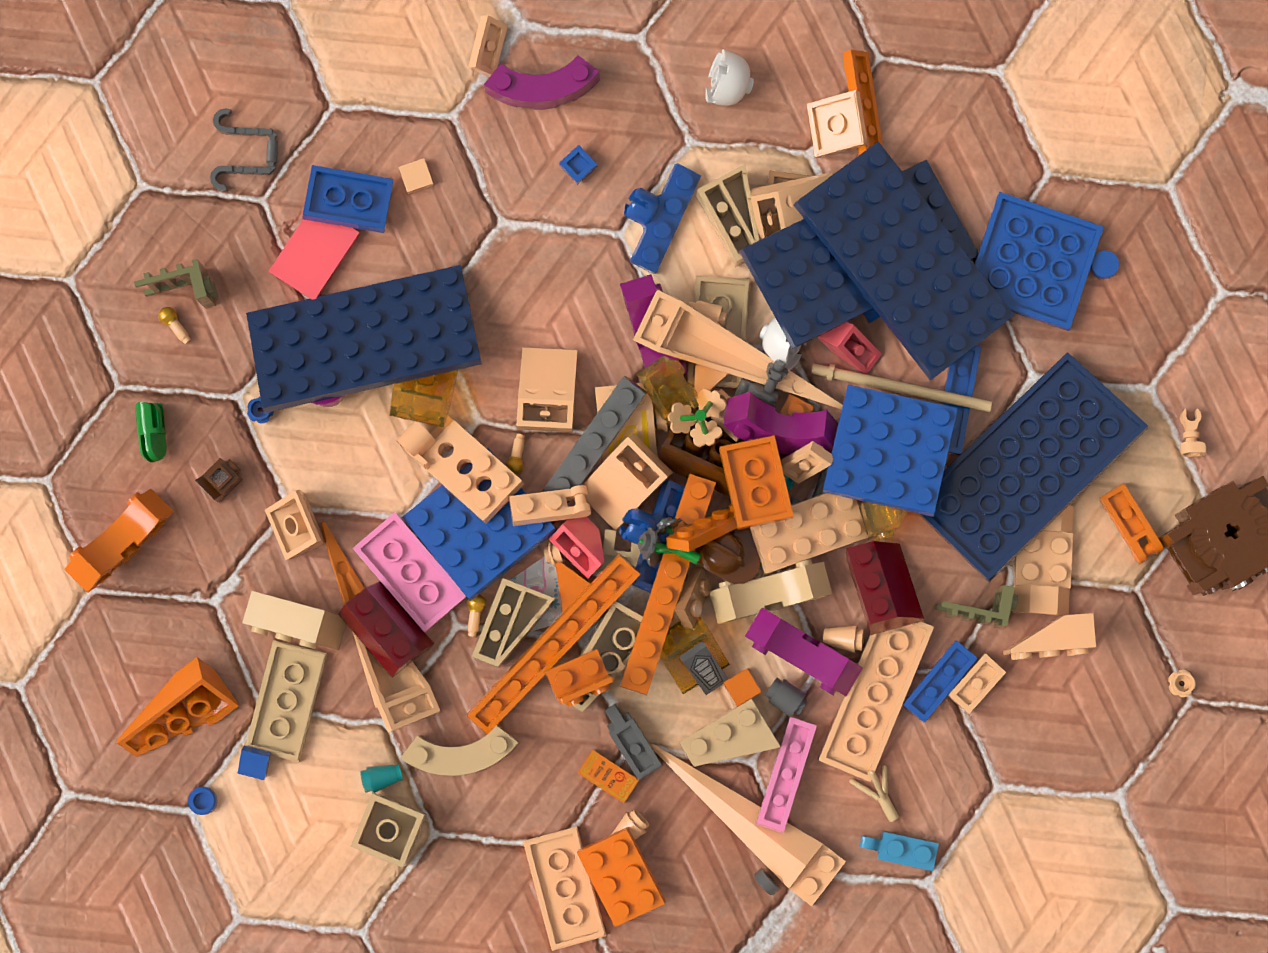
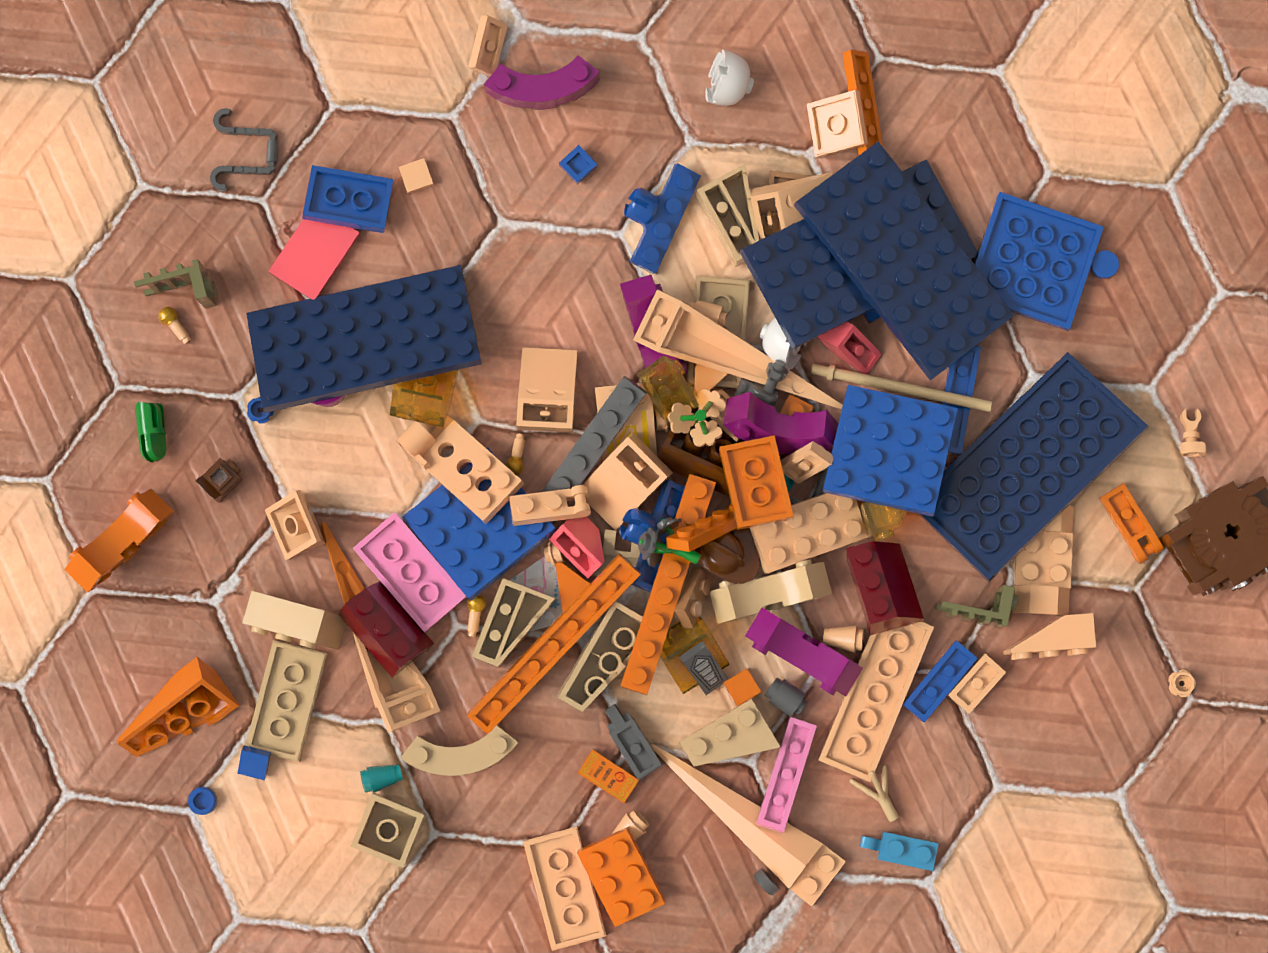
orange bracket [545,649,614,707] -> none

